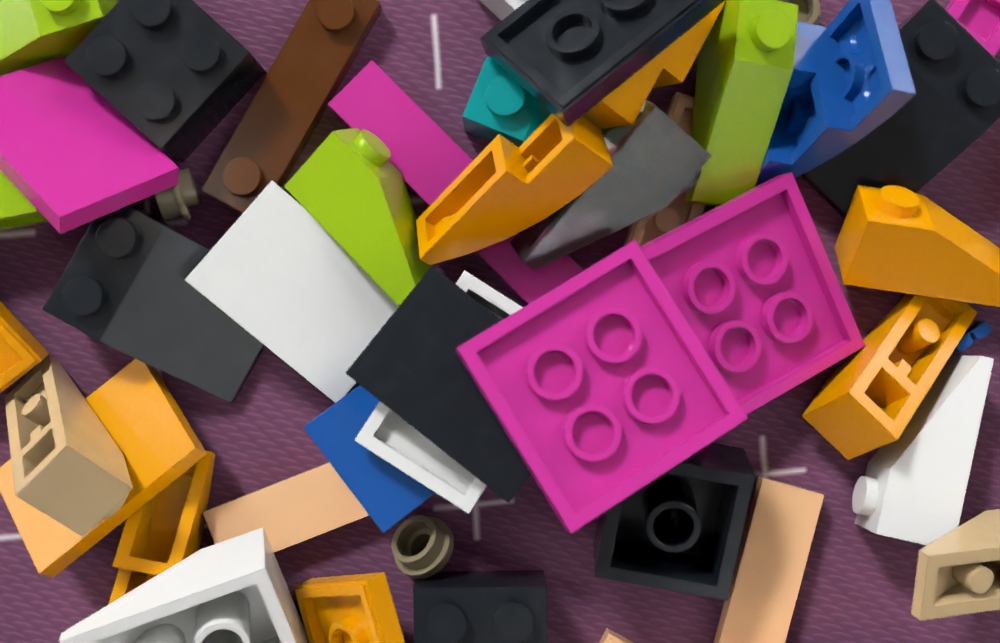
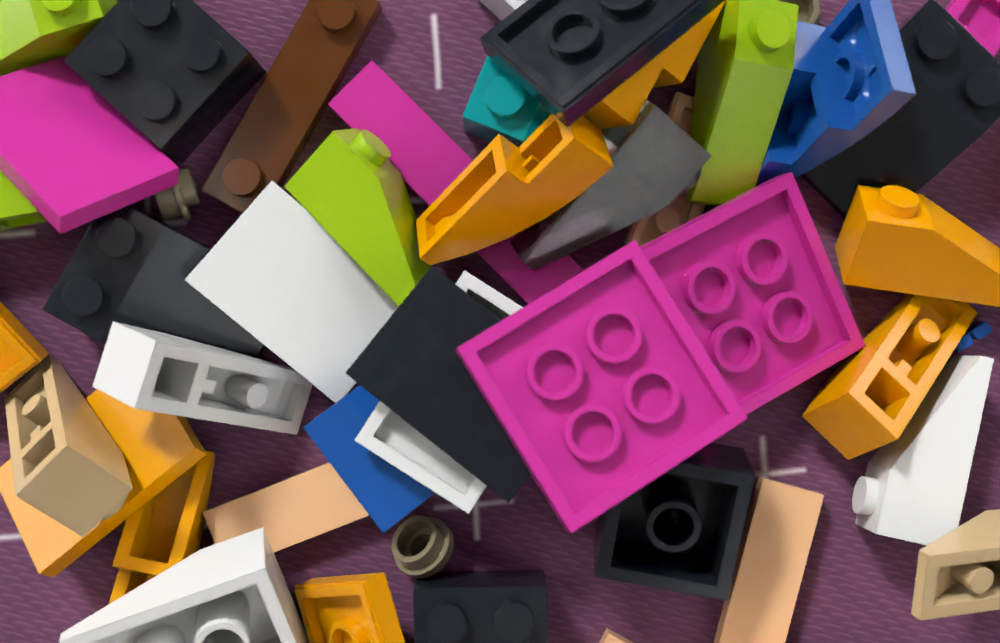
none -> white slope [92,322,313,435]

